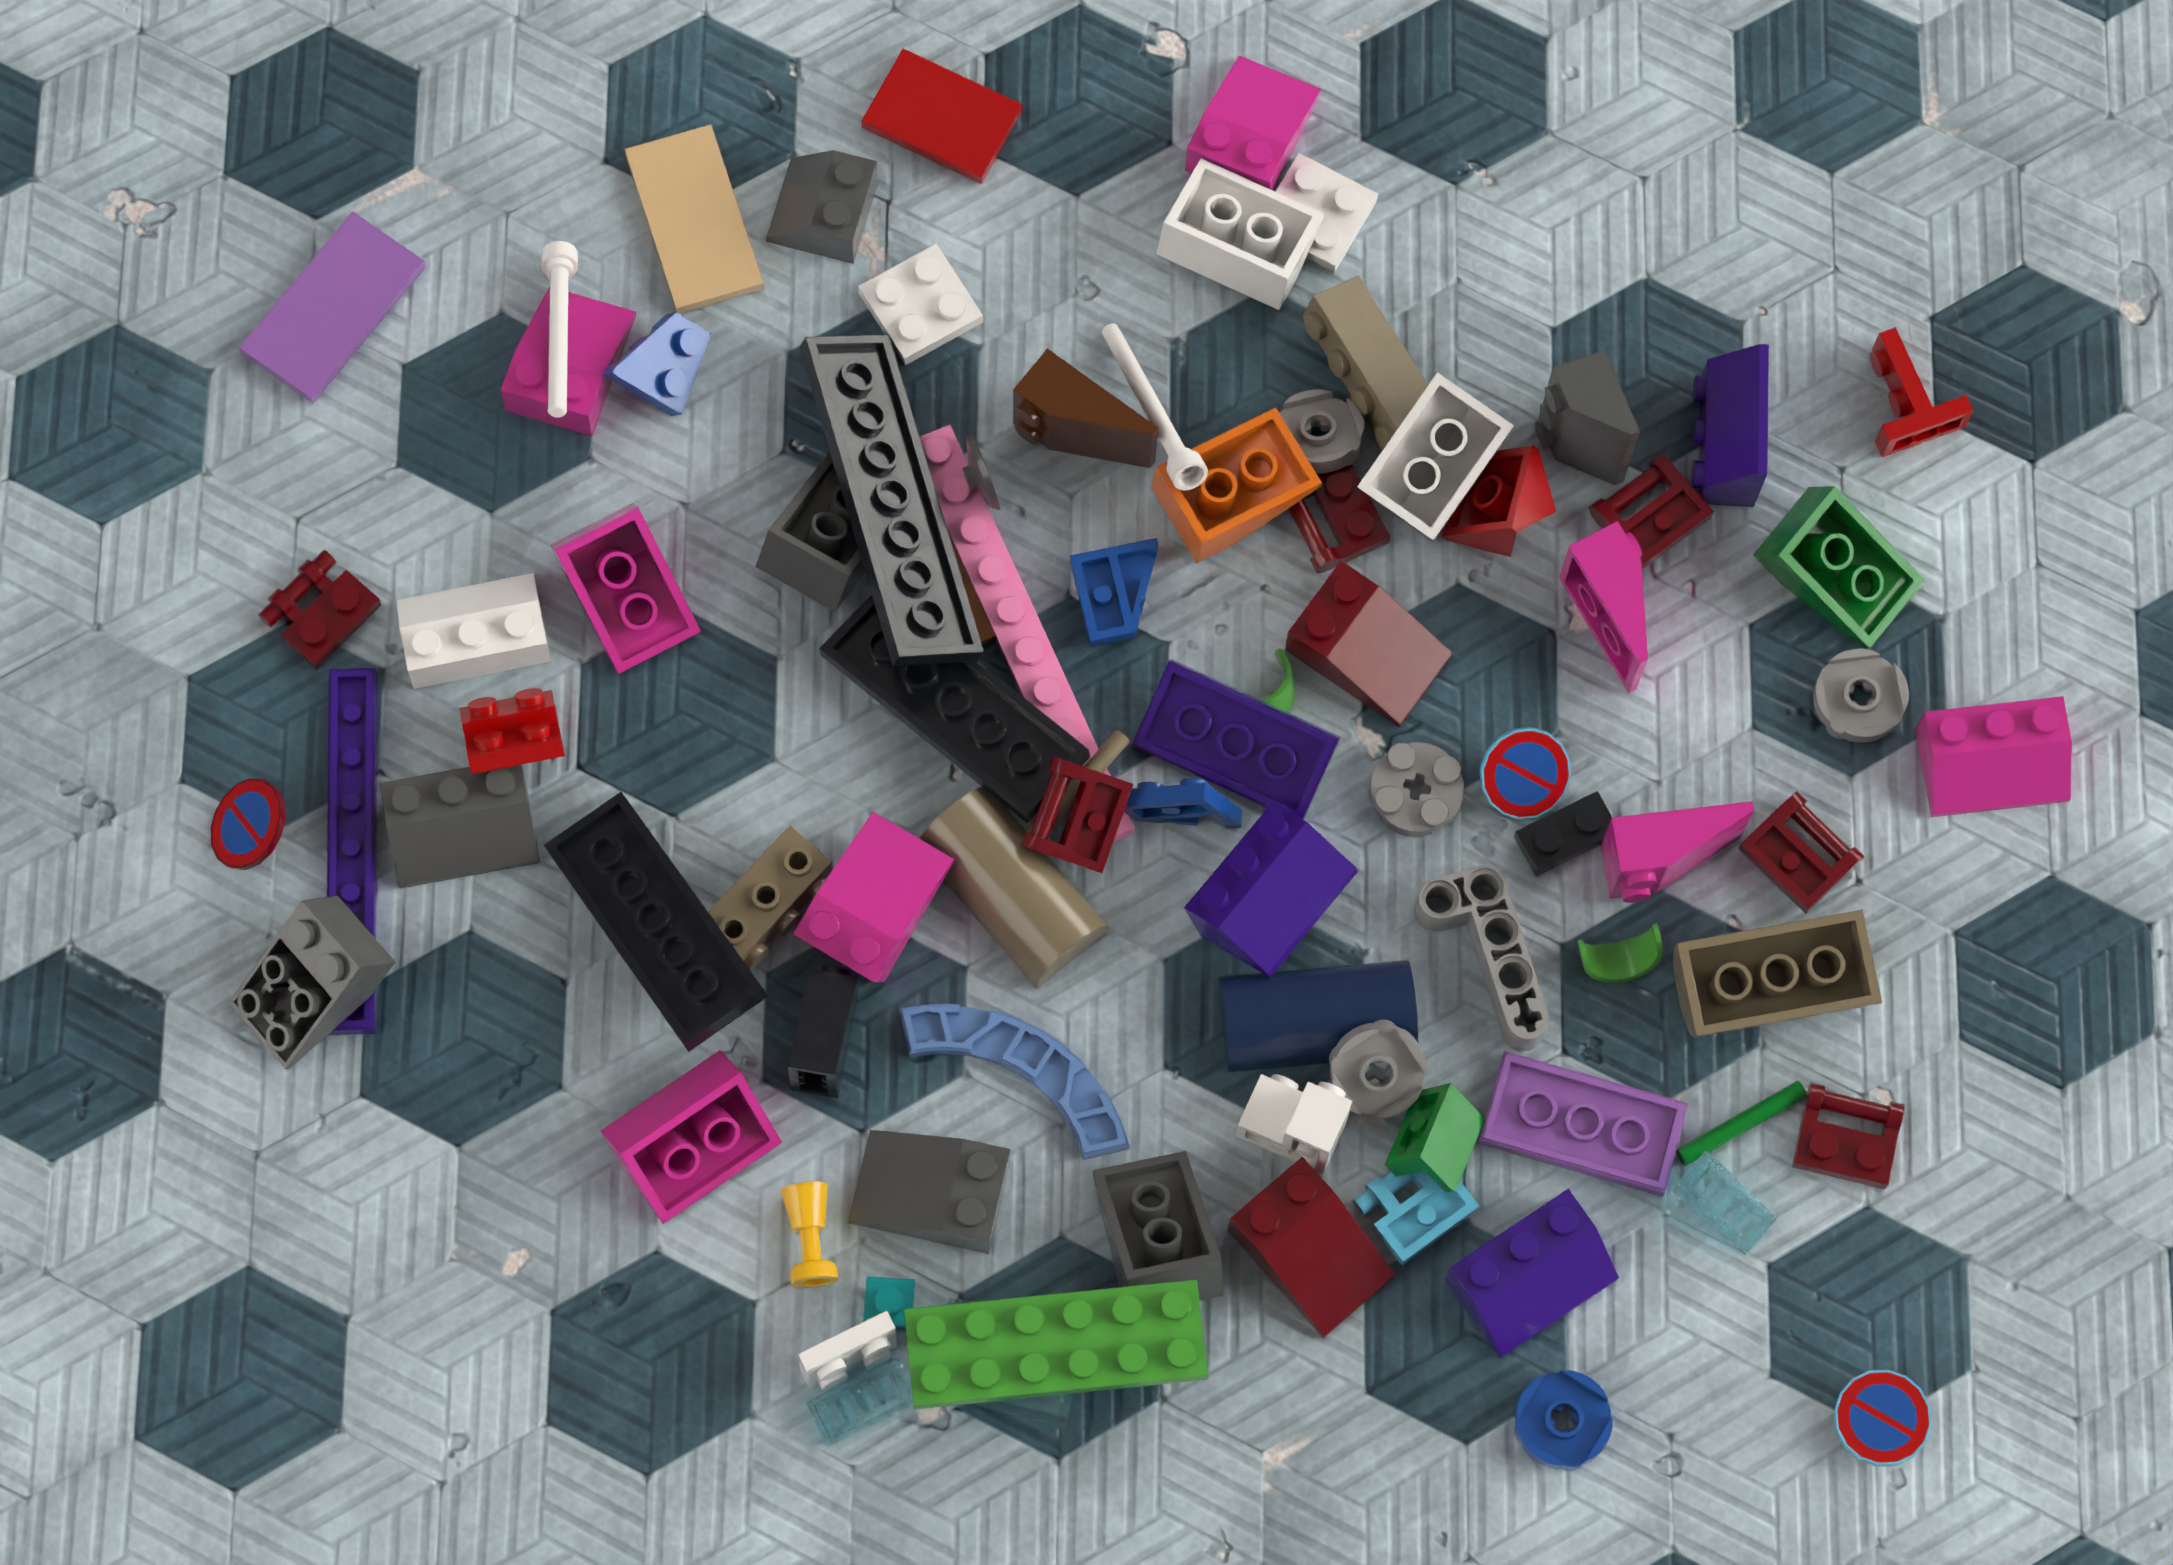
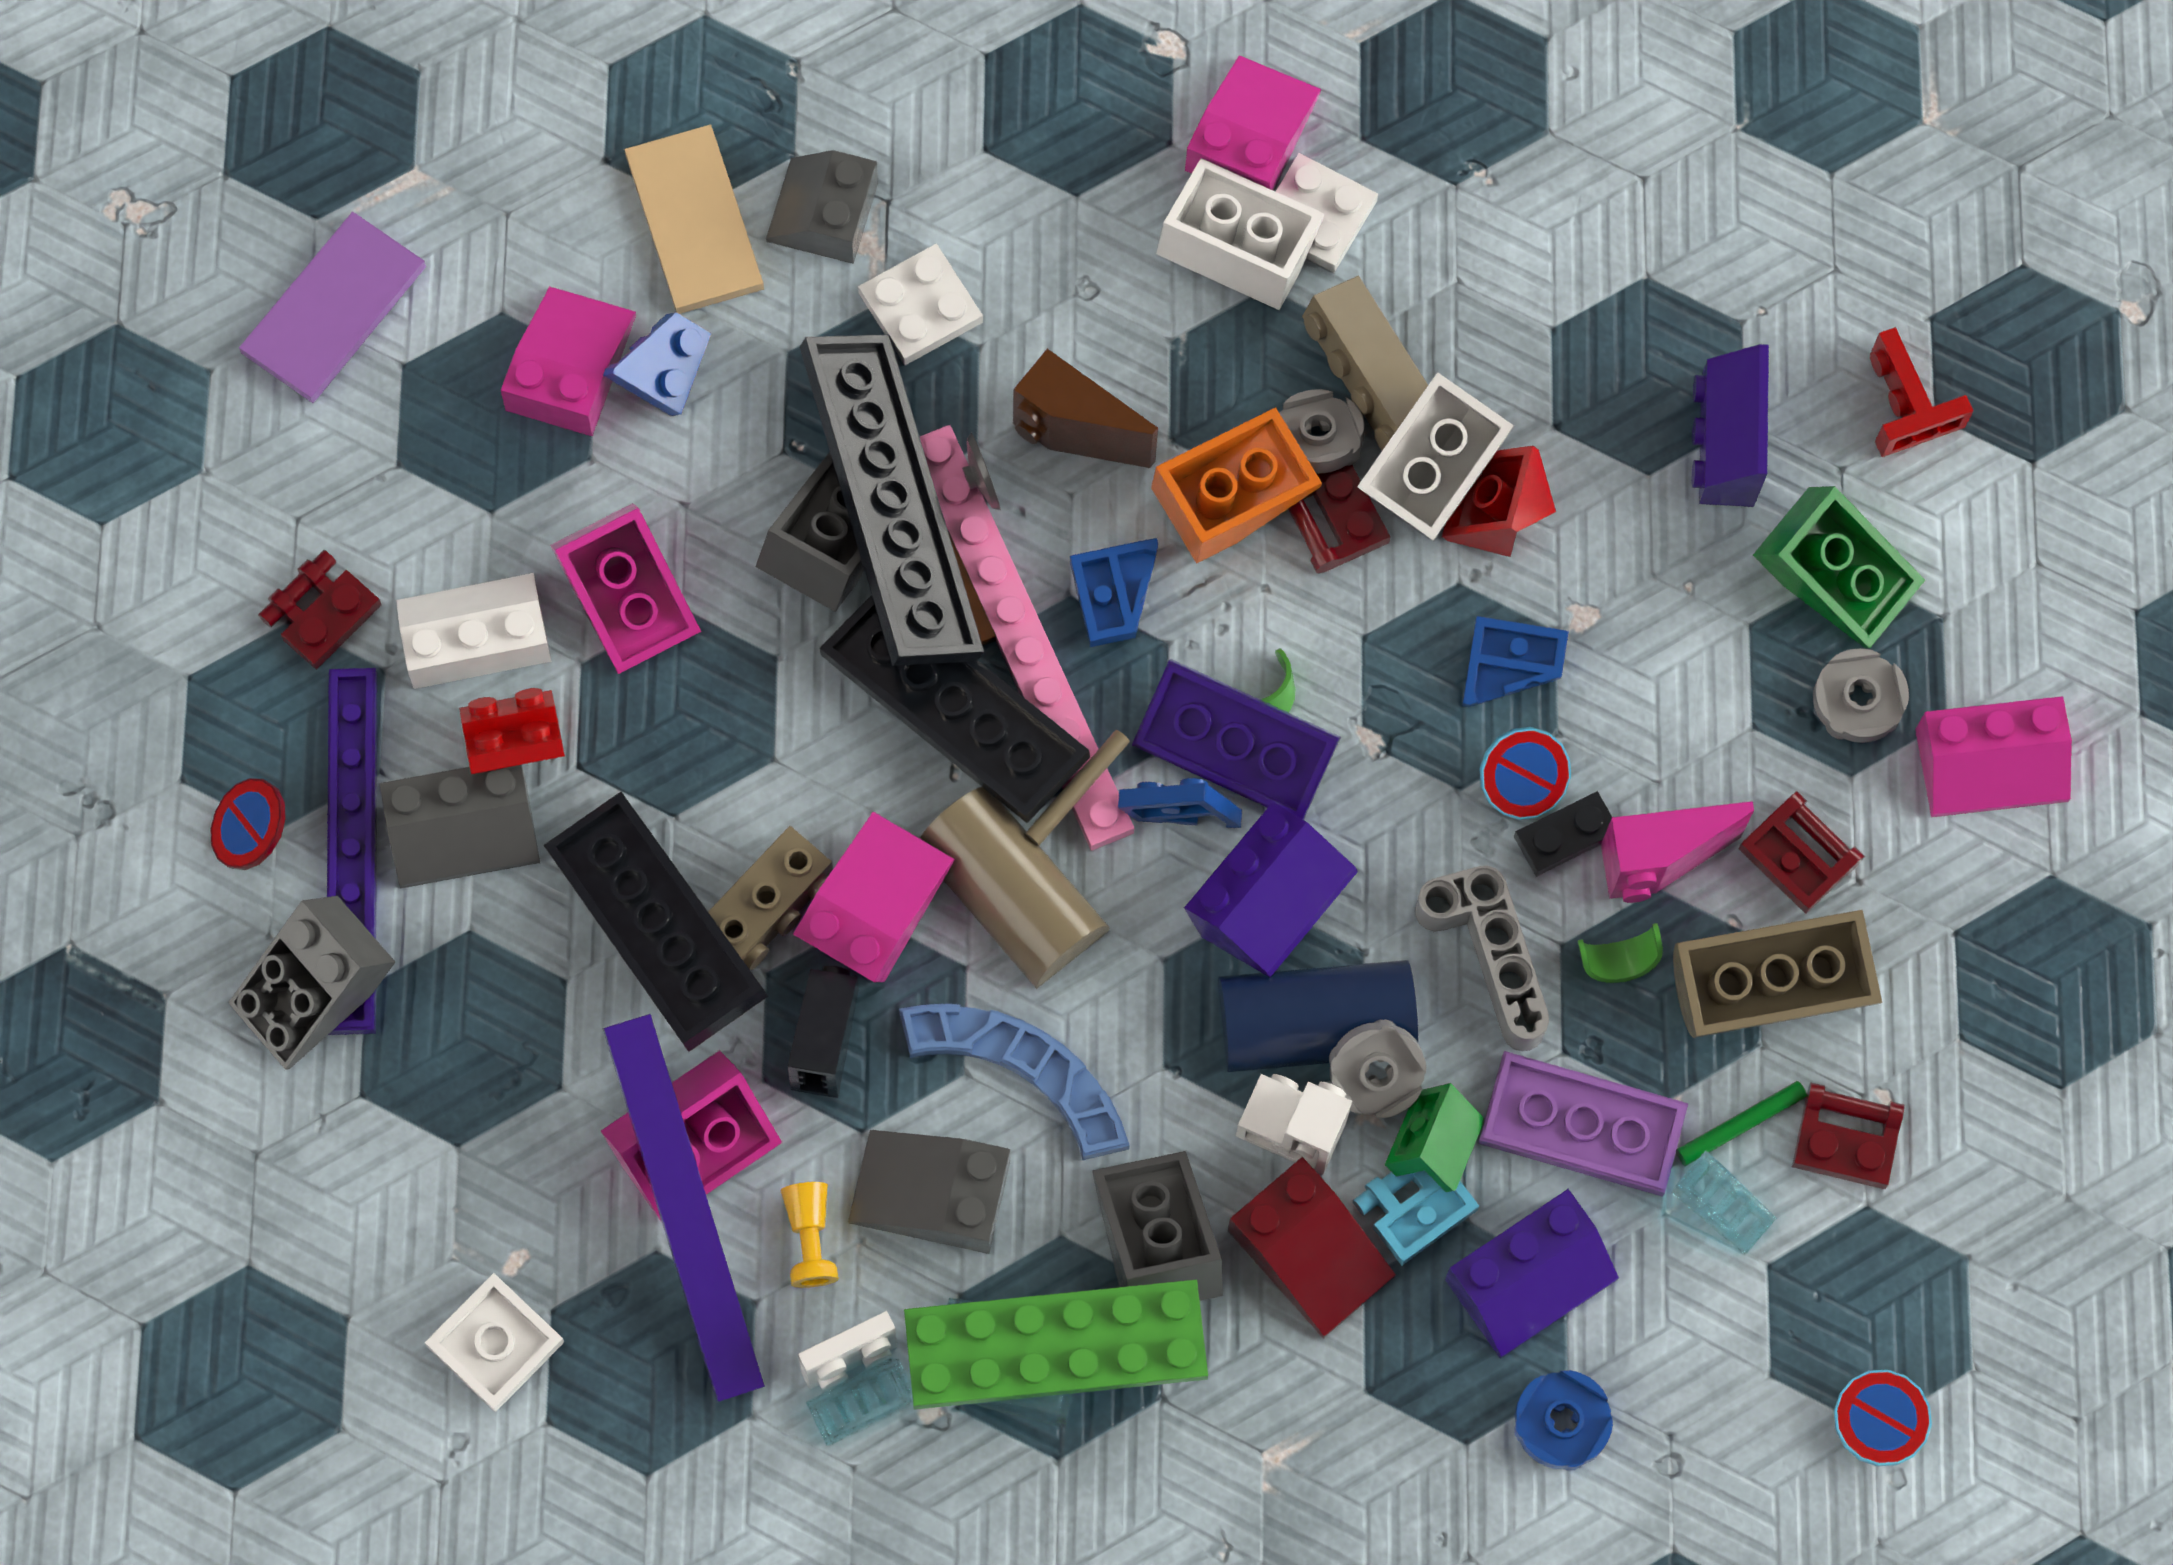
white piece [541,241,578,418] -> none
red tile [861,48,1023,184] -> none
teal plate [863,1276,915,1331] -> none
dark red plate [1021,756,1133,873] -> none
white piece [1102,324,1208,491] -> none
slope [1285,561,1452,727] -> none
light grey plate [1369,742,1464,837] -> none
dark grey slope [1535,350,1640,485] -> none
dark pink slope [1559,521,1648,693] -> none
dark red plate [1589,454,1714,569] -> none
none -> white plate [425,1273,564,1412]
none -> dark purple tile [602,1014,765,1402]
none -> blue wing [1462,616,1569,707]

